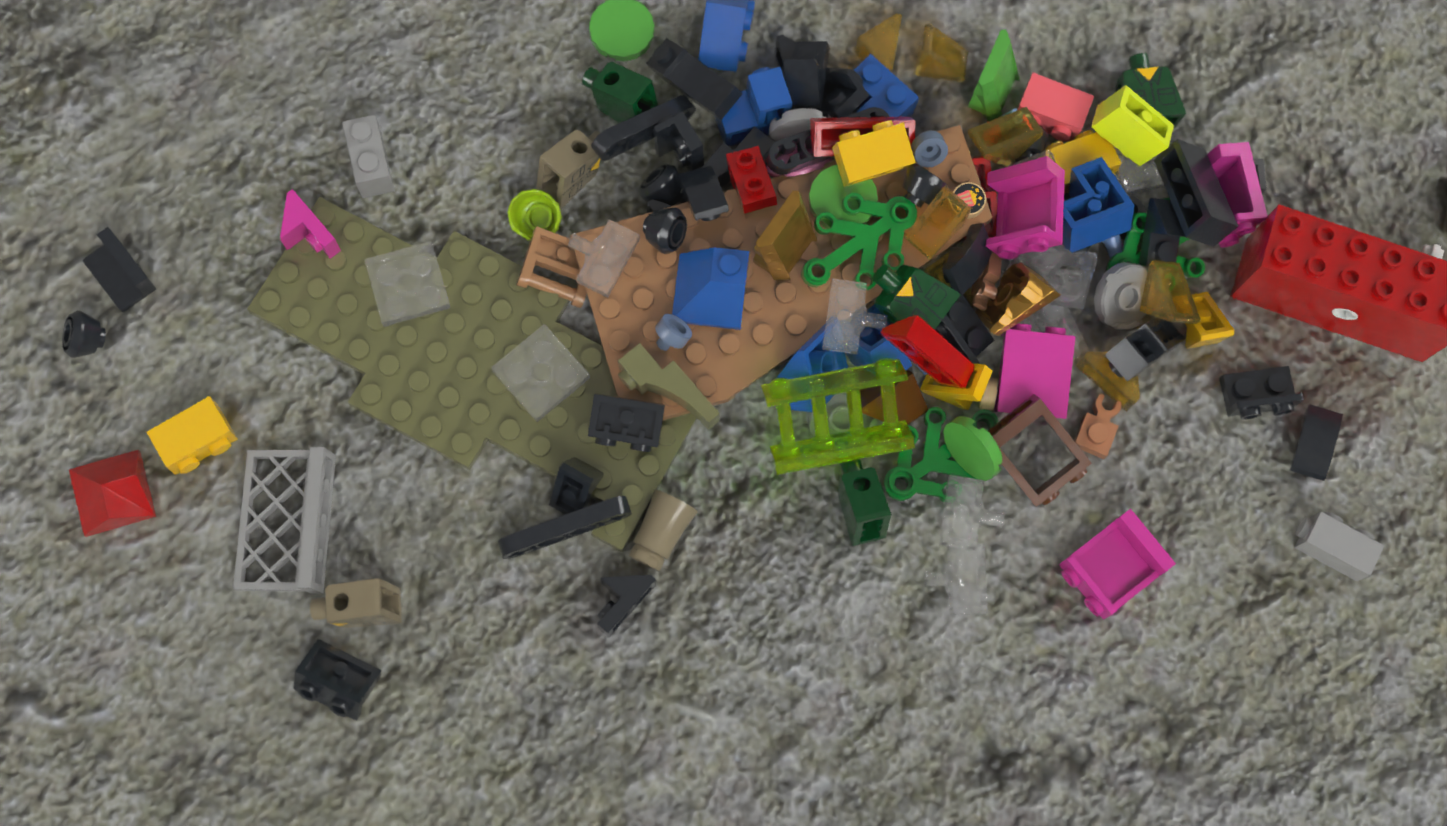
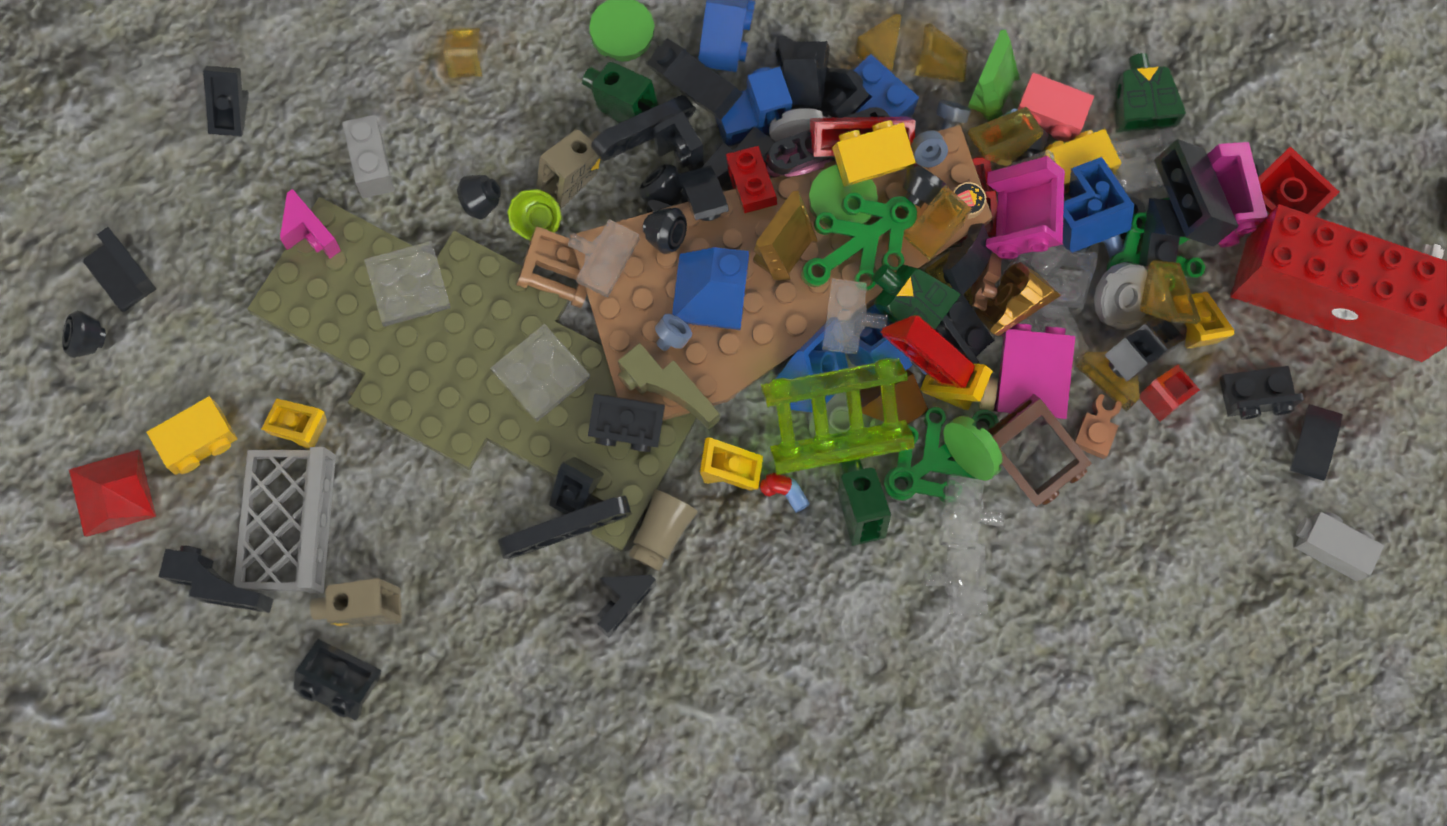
dark pink panel [1059,508,1176,620] -> none
neon yellow brick [1091,85,1174,167] -> none
none -> black slope [158,545,273,613]
none -> black slope [203,66,249,137]
none -> yellow slope [261,398,327,450]
none -> clear yellow slope [443,28,482,78]
none -> black cone [457,175,501,220]
none -> yellow slope [700,437,763,491]
none -> arm [760,472,810,513]
none -> sand blue tile [936,100,971,130]
none -> red slope [1138,364,1200,422]
none -> red slope [1258,146,1340,216]

